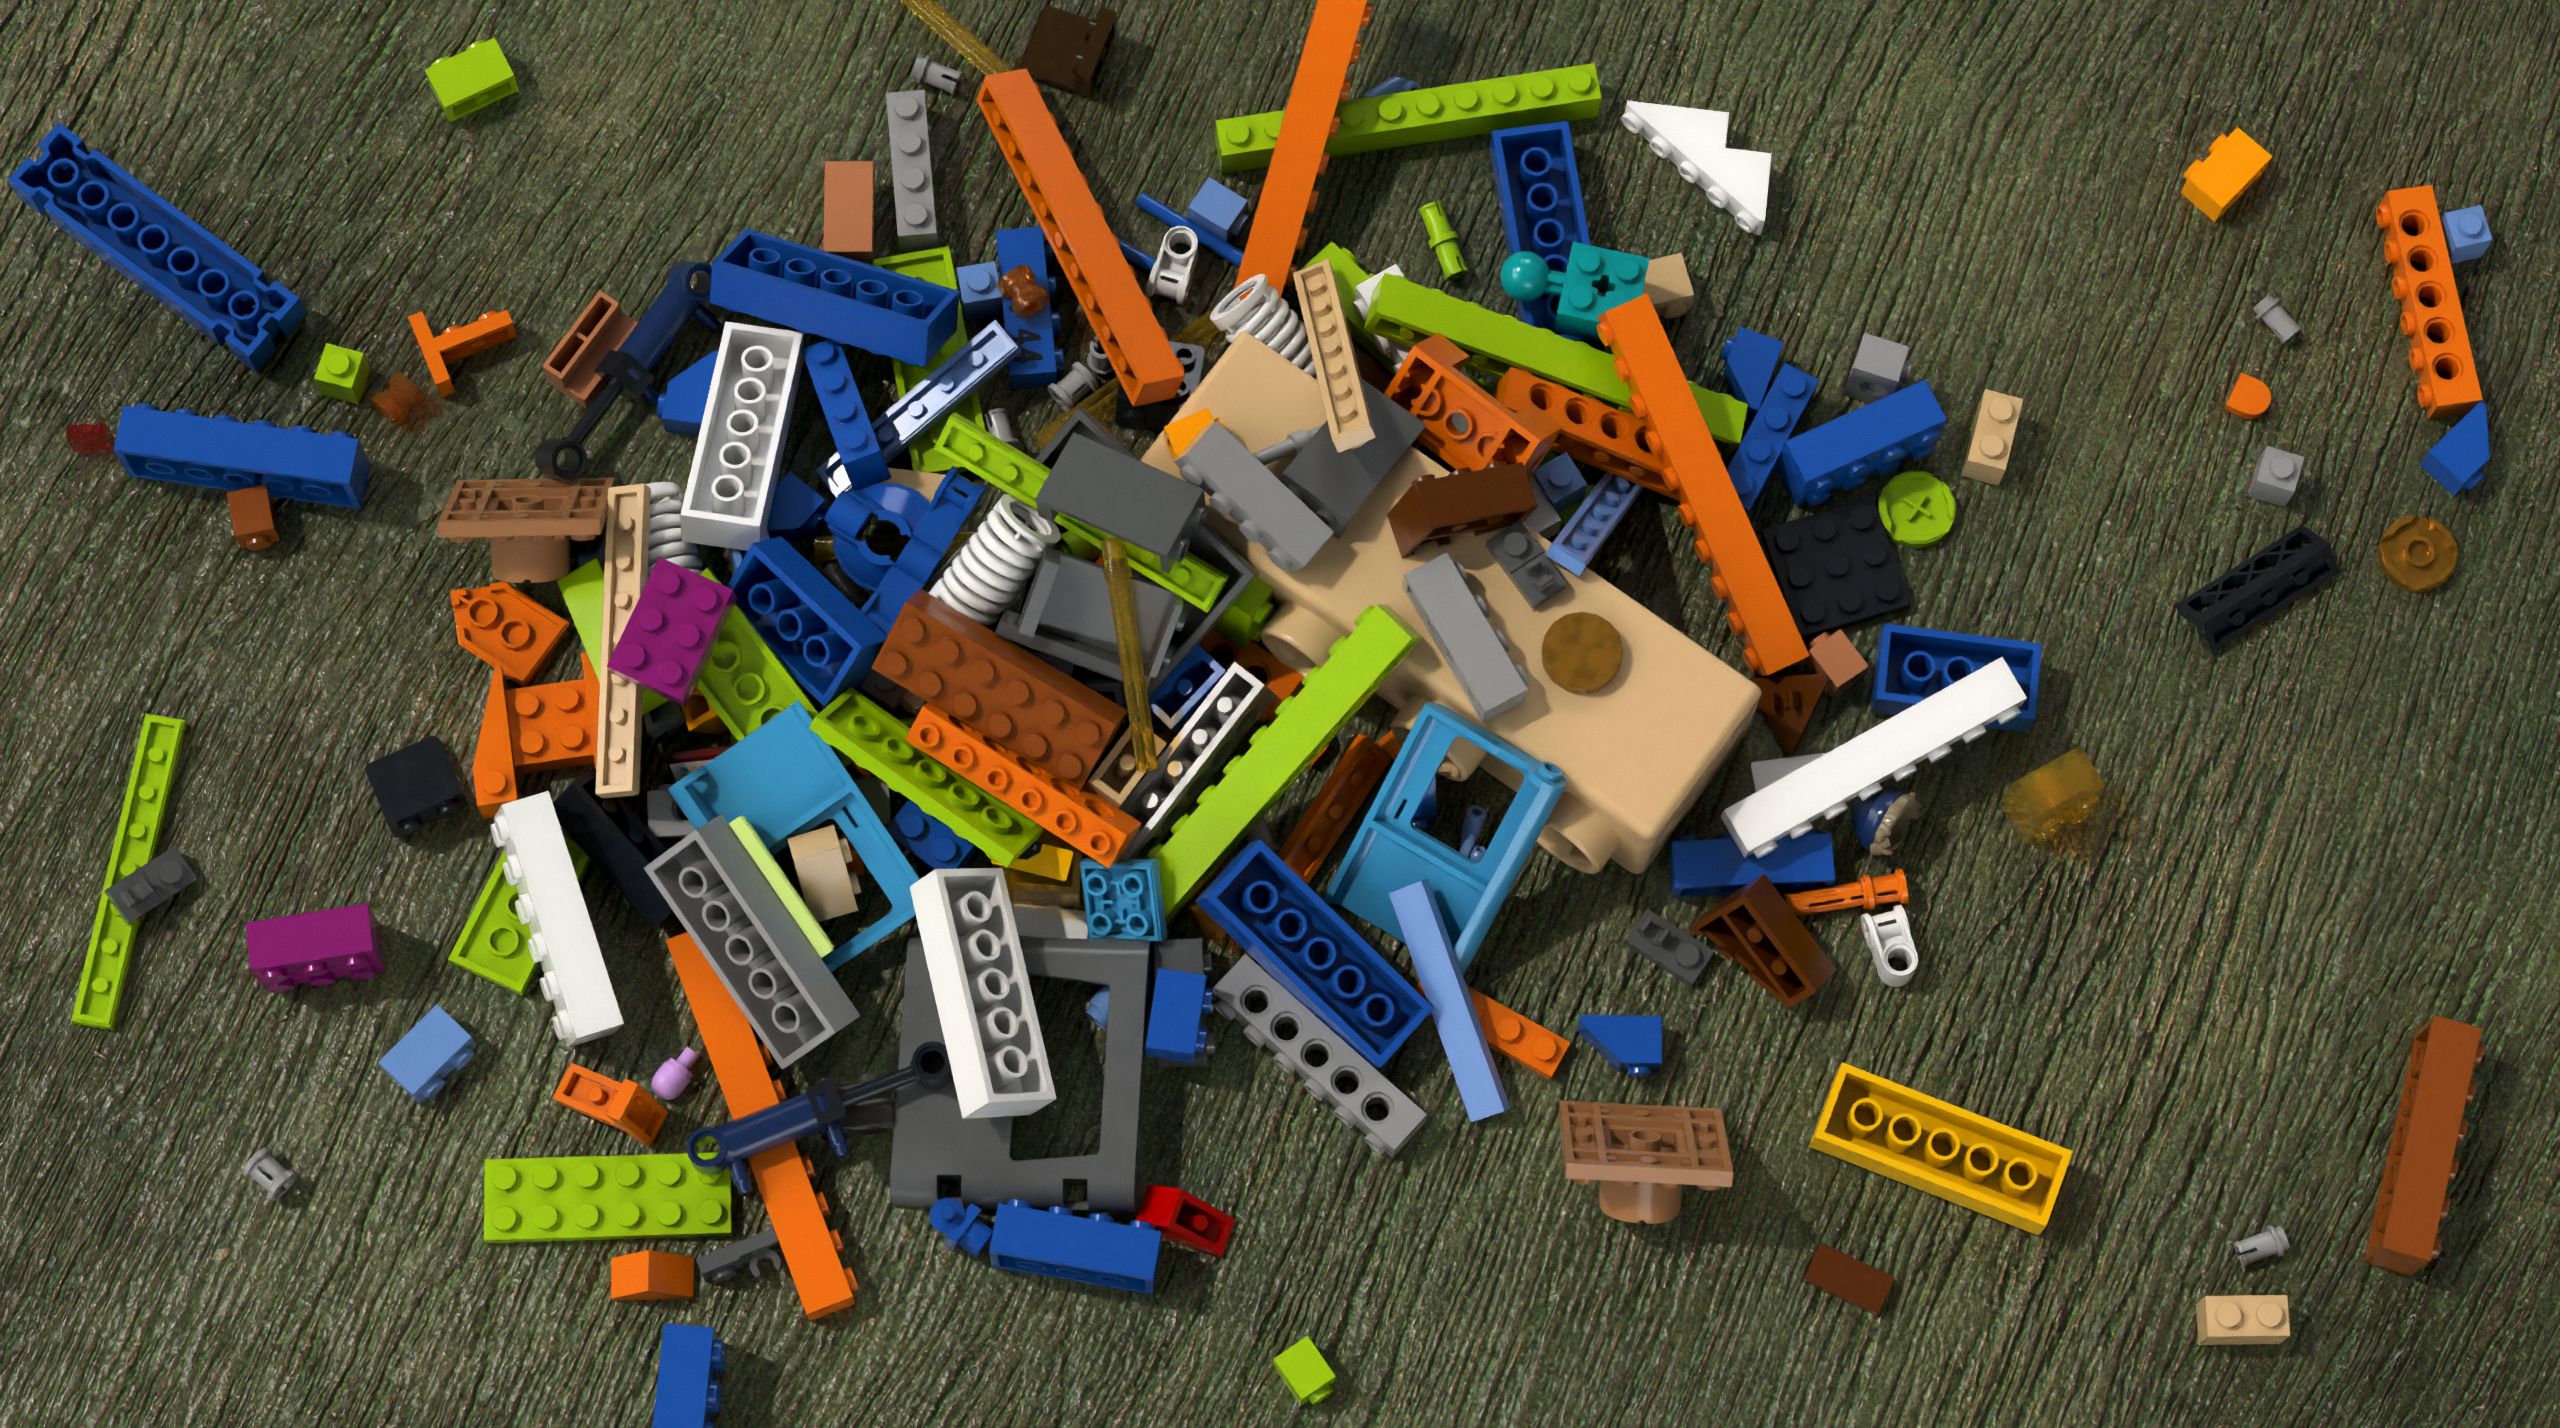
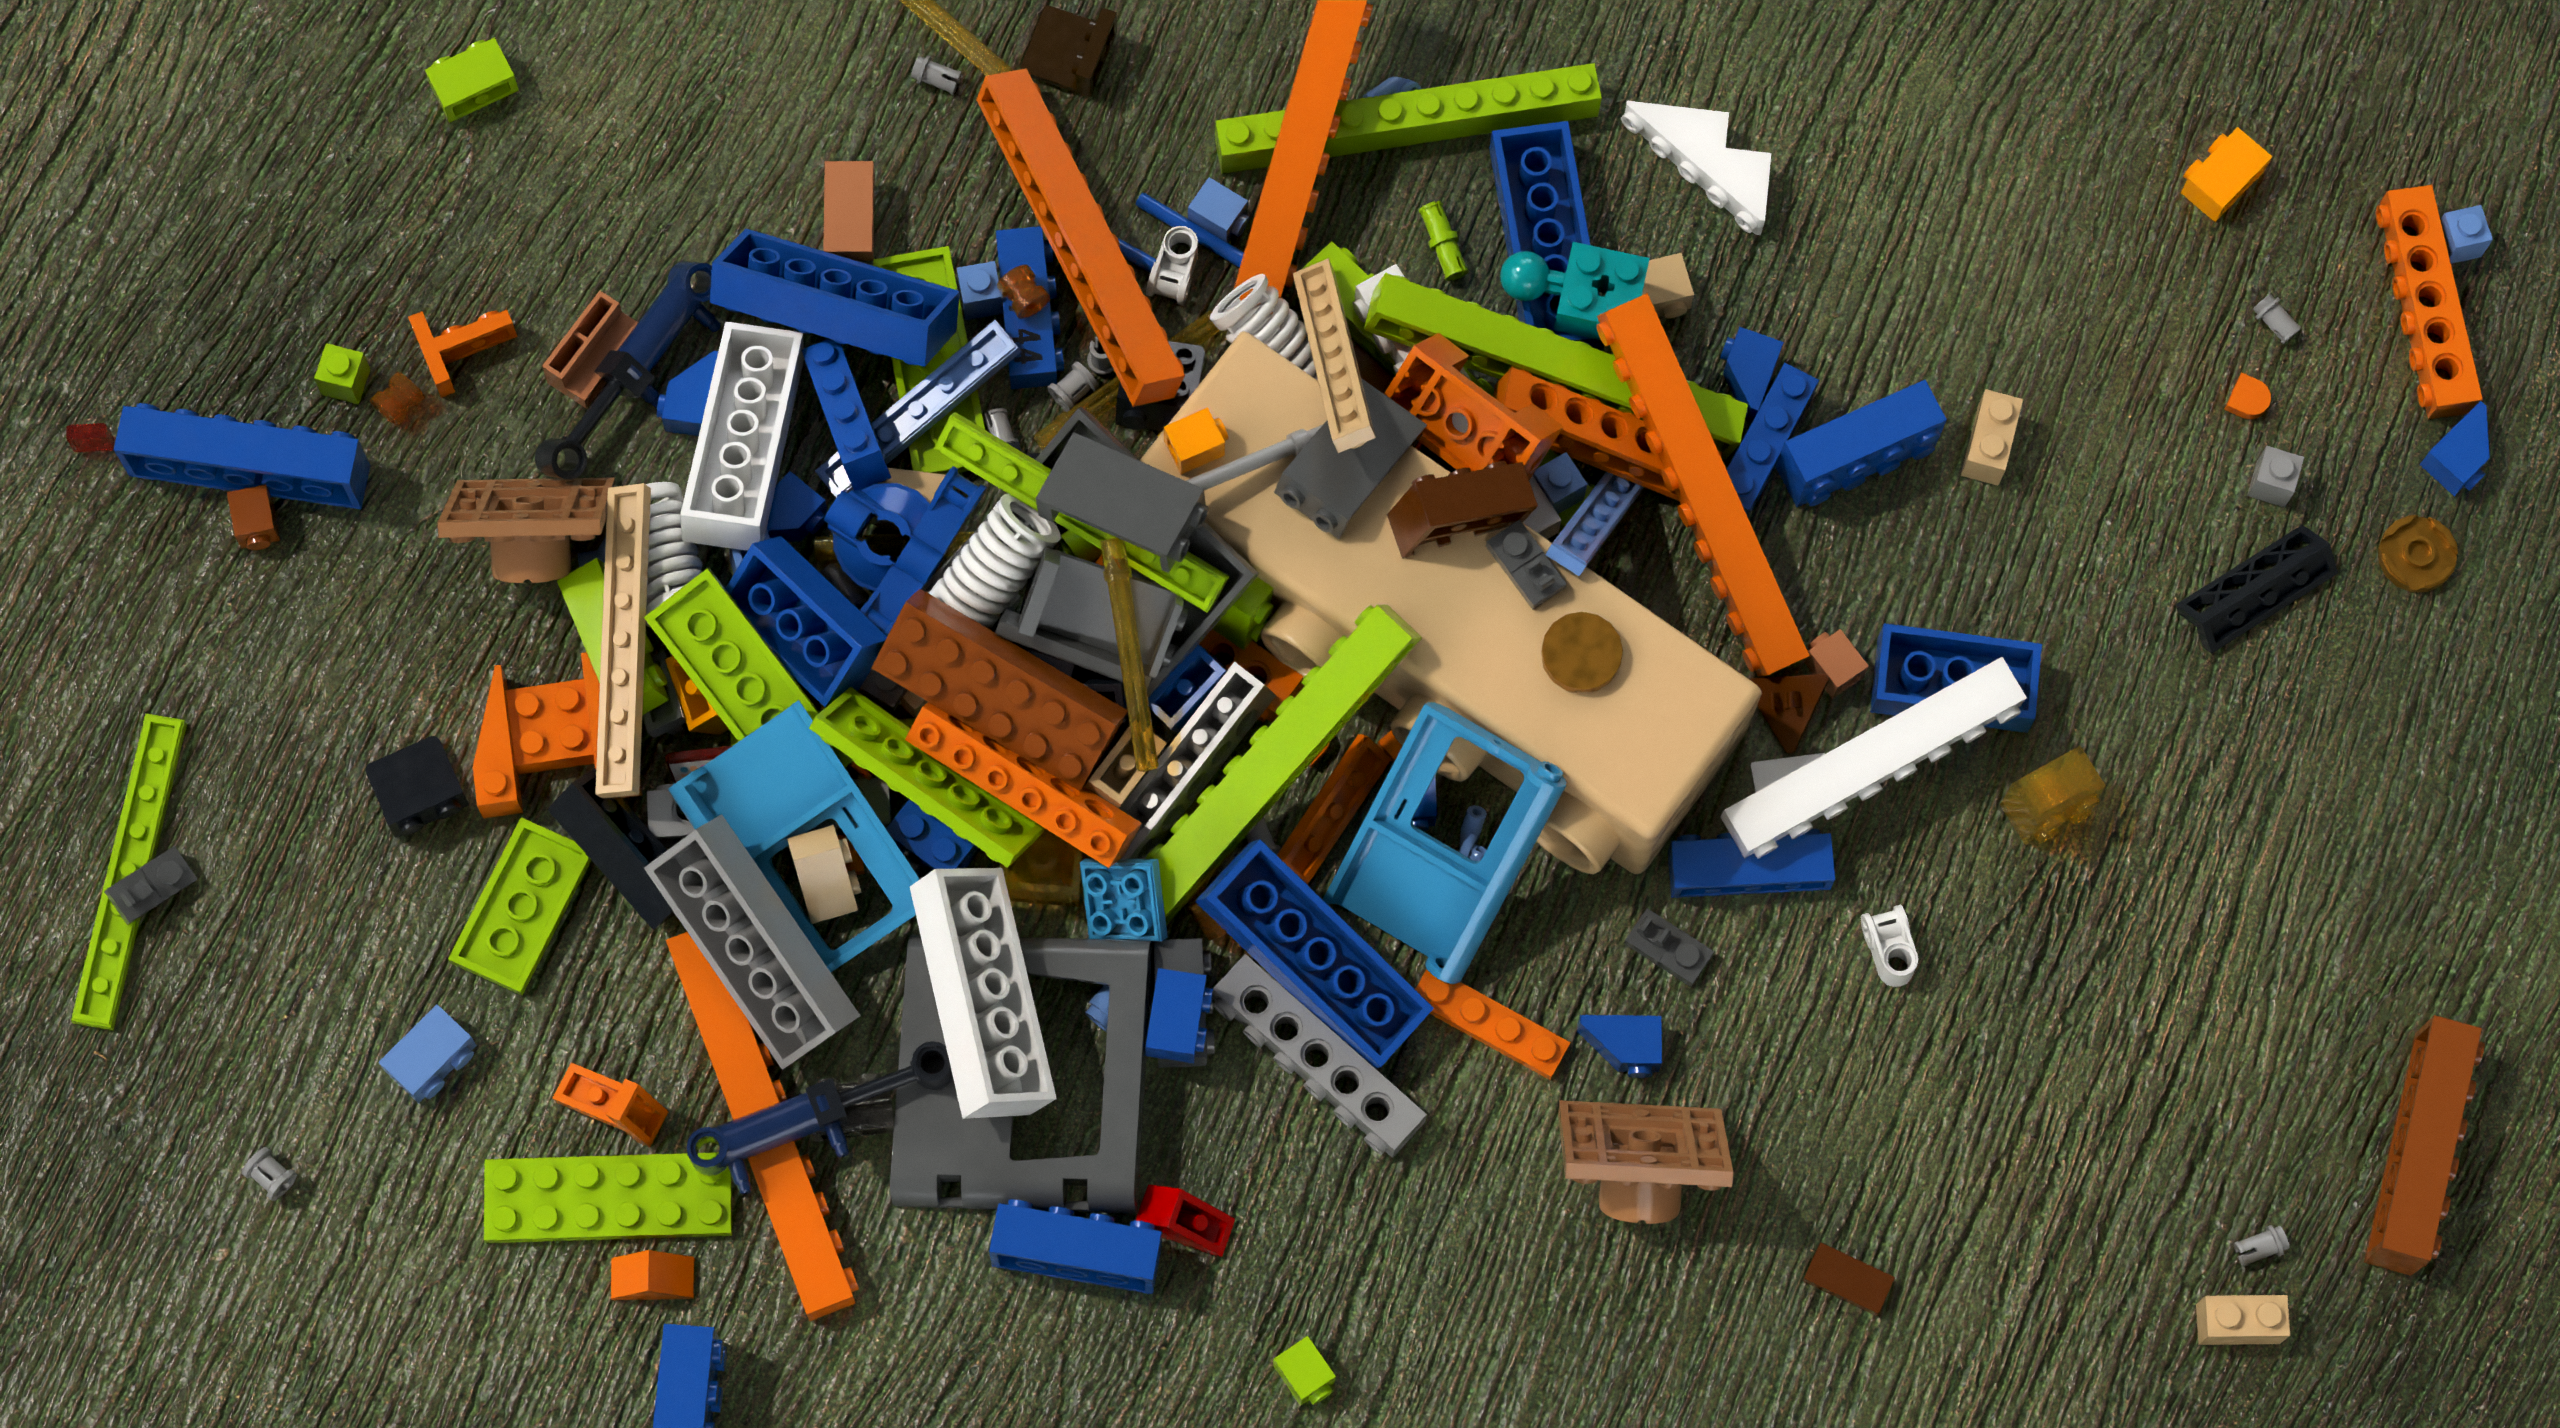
blue brick [8,122,307,373] -> none
magenta brick [245,904,385,992] -> none
orange tile [450,581,570,687] -> none
white brick [490,791,624,1048] -> none
magenta brick [607,557,737,707] -> none
lavender cylinder [652,1047,700,1100] -> none
dark grey plate [696,1228,782,1283] -> none
yellowish green tile [729,816,835,958] -> none
light grey brick [886,90,939,254] -> none
blue hips [929,1198,993,1258] -> none
yellow sticker [991,842,1073,881] -> none
white sticker [1013,904,1088,939] -> none
light grey brick [1174,420,1334,573] -> none
medium blue tile [1388,879,1511,1123] -> none
light grey brick [1402,552,1530,724] -> none
reddish brown wedge [1689,873,1837,1008] -> none
black plate [1760,497,1911,640] -> none
orange pin [1784,868,1909,916] -> none
yellow brick [1808,1062,2073,1235] -> none
light grey brick [1843,333,1912,403] -> none
hair [1851,787,1921,855] -> none
lime tile [1877,471,1956,548] -> none

